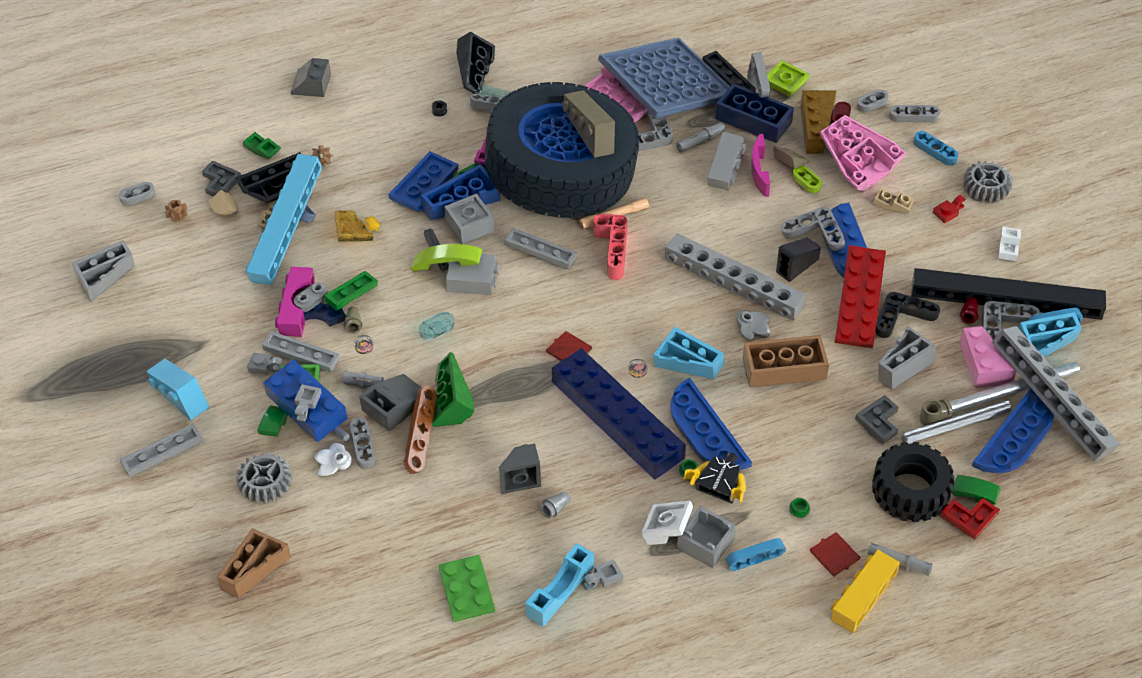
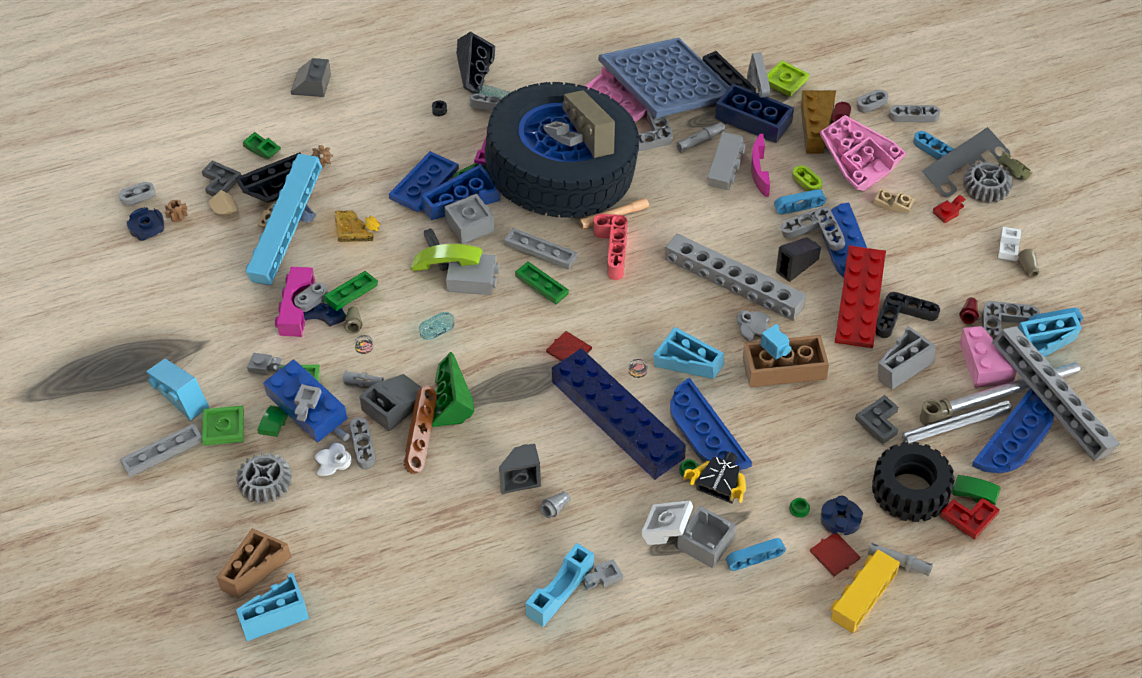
light grey wedge [72,240,135,302] -> none
light grey plate [262,331,340,372] -> none
bright green plate [439,555,495,622] -> none
dark tan slope [773,146,809,169] -> none
black brick [911,268,1106,320] -> none
none -> dark blue plate [127,207,164,241]
none -> bright green plate [202,405,244,446]
none -> medium azure wedge [236,572,309,641]
none -> green plate [515,262,569,305]
none -> light grey slope [544,121,583,146]
none -> medium azure brick [761,324,791,360]
none -> dark azure beam [774,189,826,214]
none -> dark blue plate [820,495,863,535]
none -> dark grey piece [922,127,1010,197]
none -> olive plate [998,152,1033,181]
none -> dark tan cone [1018,249,1040,277]

